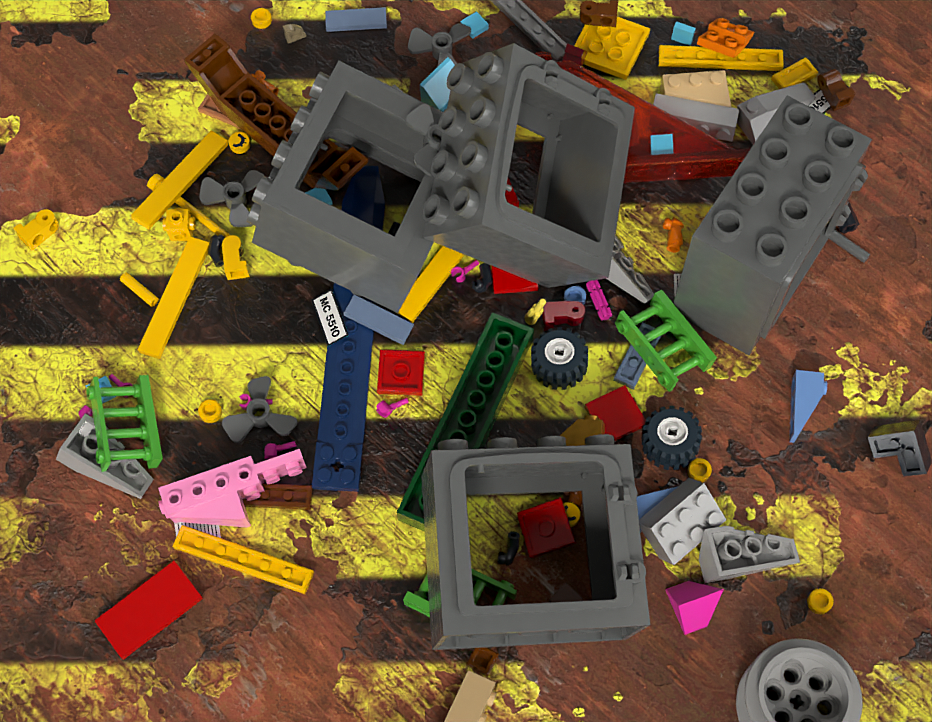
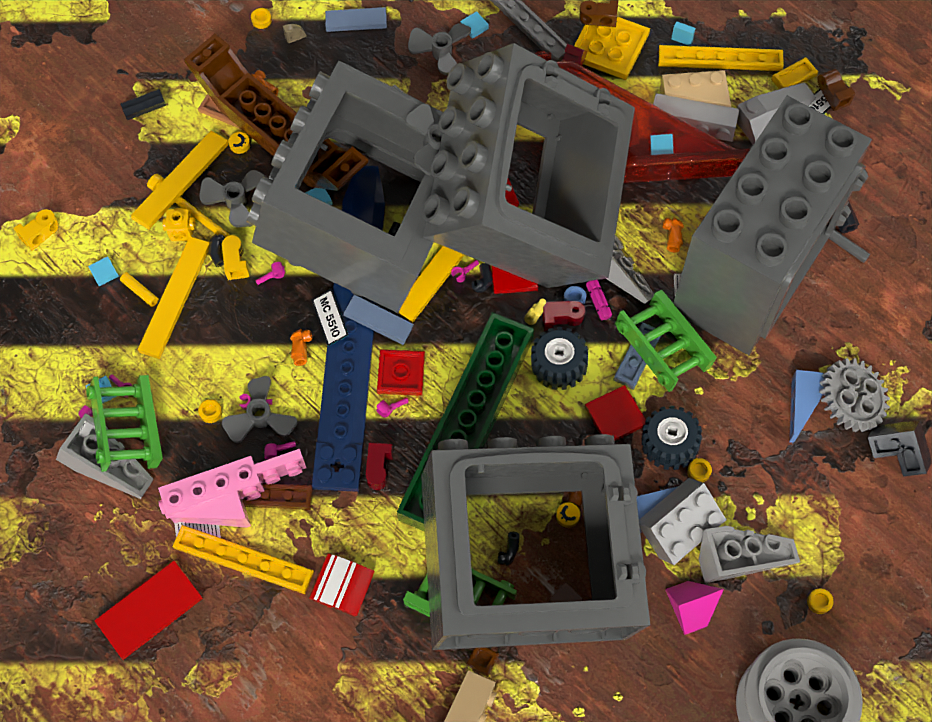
medium azure slope [420,57,455,112] -> none
red tile [517,497,576,559] -> none
pearl gold slope [560,415,605,446] -> none
orange slope [697,18,754,58] -> none
none -> medium azure tile [88,256,119,286]
none -> black axle [120,88,166,121]
none -> dark pink hand [255,262,285,285]
none -> orange arm [290,329,312,366]
none -> red slope [309,554,375,617]
none -> dark red leg [366,443,393,490]
none -> light grey gear [819,358,890,432]

